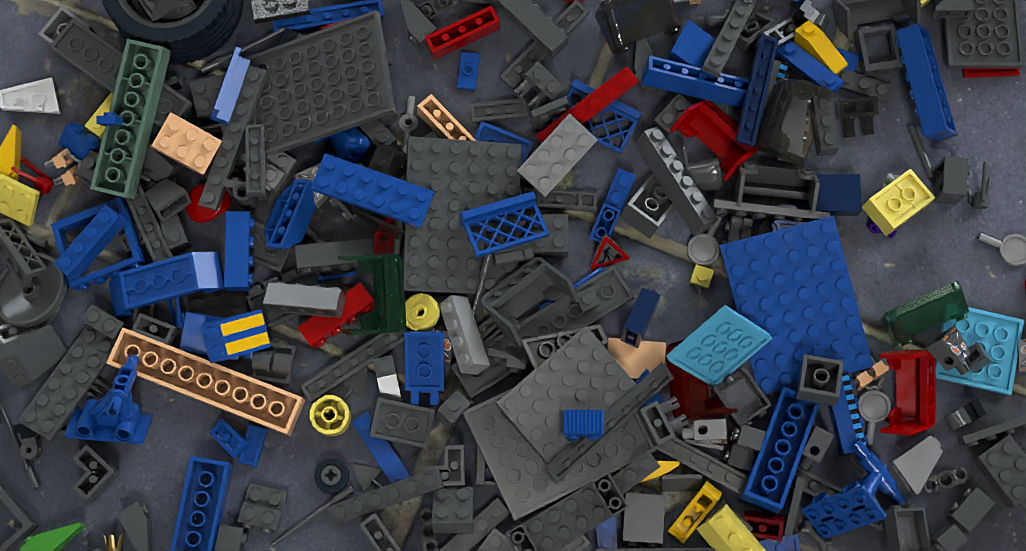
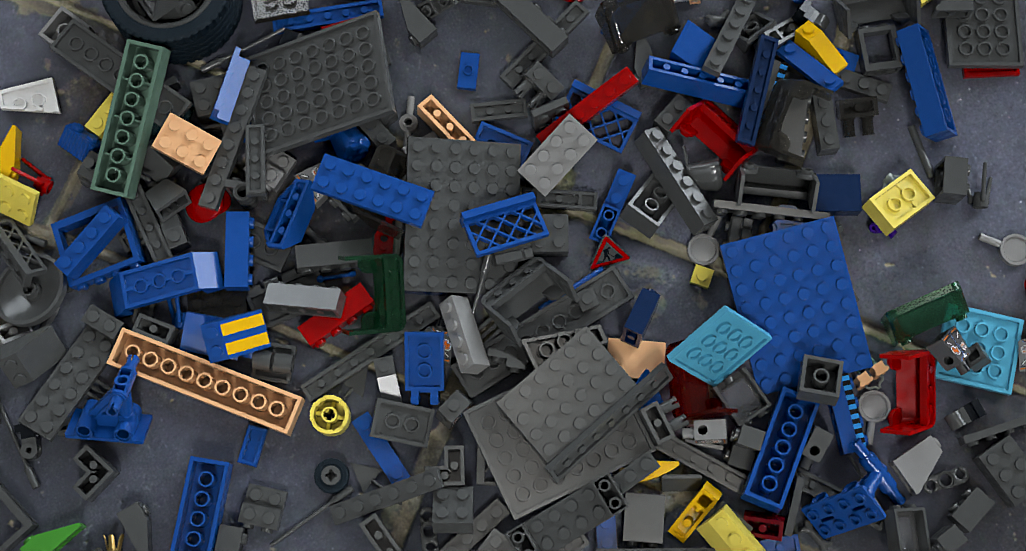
light nougat piece [44,148,83,186] -> none
blue plate [96,112,123,126] -> none
blue plate [209,417,248,458] -> none
light yellow plate [402,293,440,331] -> none
red brick [425,5,500,60] -> none
blue brick [563,410,604,441] -> none

